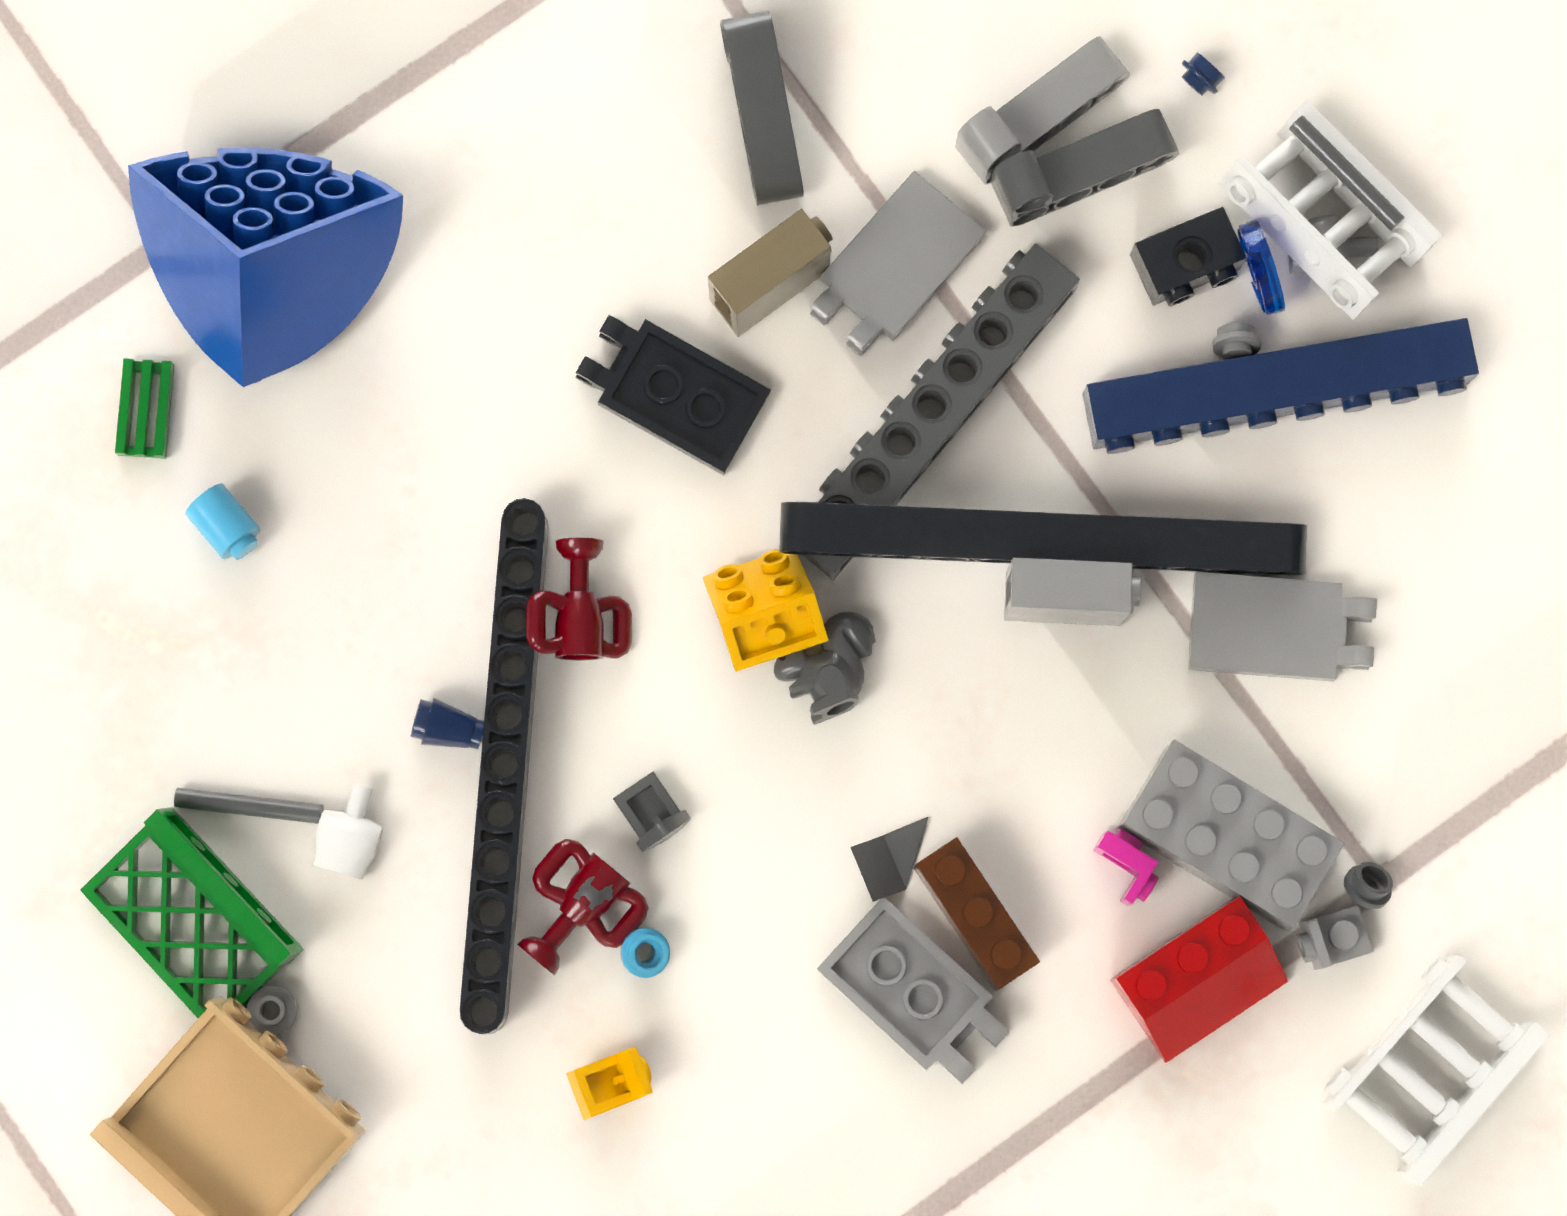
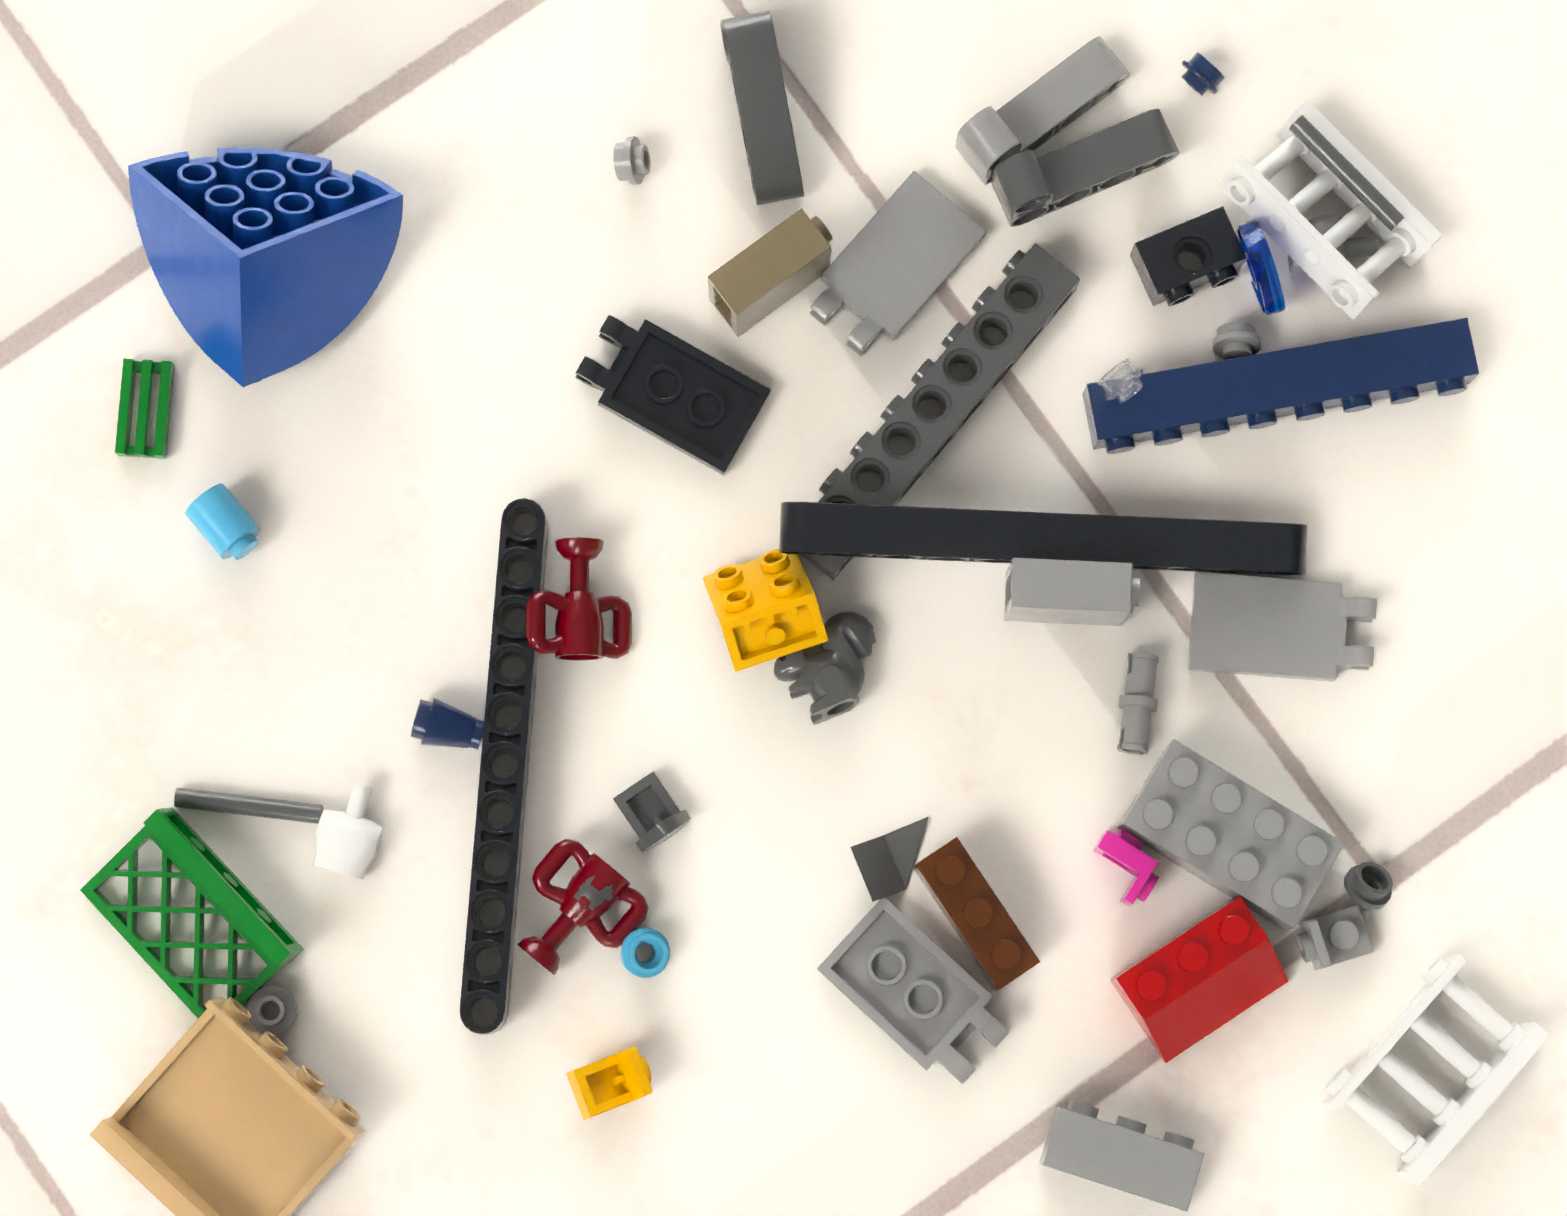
none -> light grey plate [613,136,651,185]
none -> light grey brick [1039,1100,1205,1212]
none -> clear plate [1098,359,1144,403]
none -> light grey pin [1117,652,1159,755]

